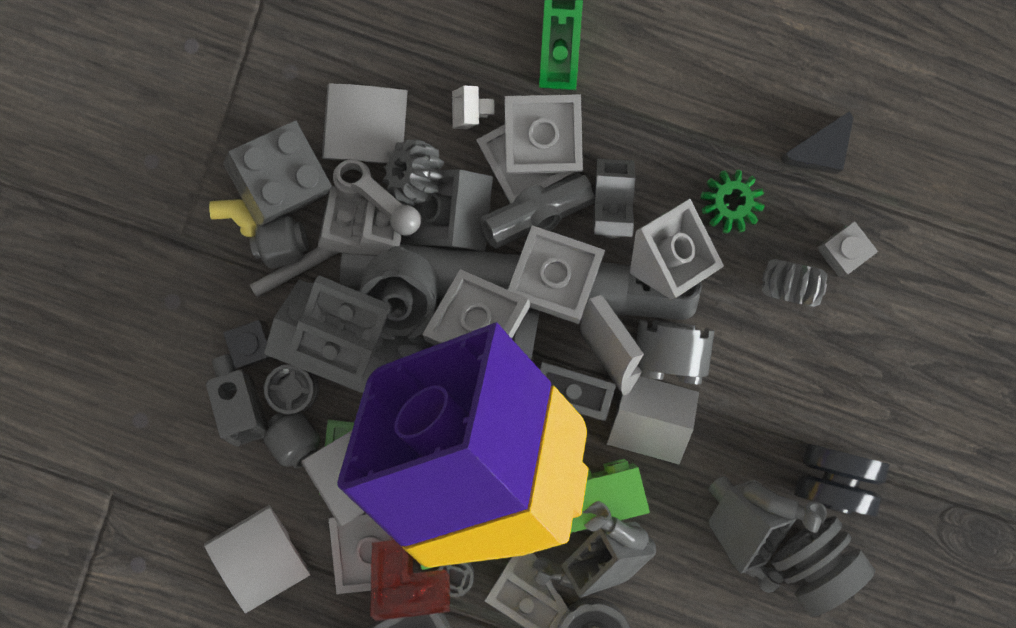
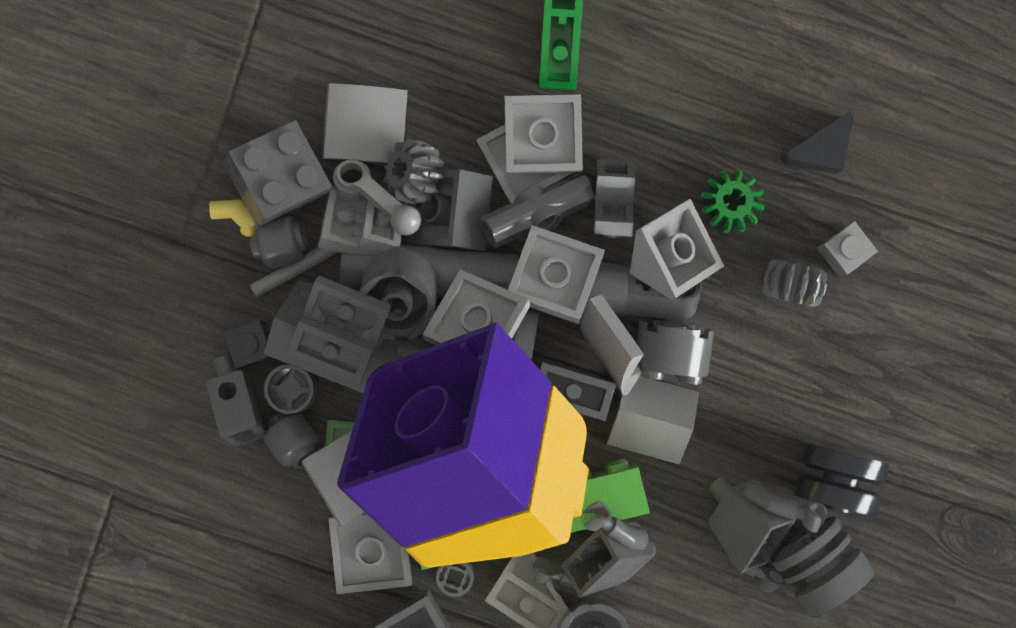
light grey slope [204,505,310,613] -> none
clear red plate [370,540,450,621] -> none
white tile [452,86,494,129] -> none

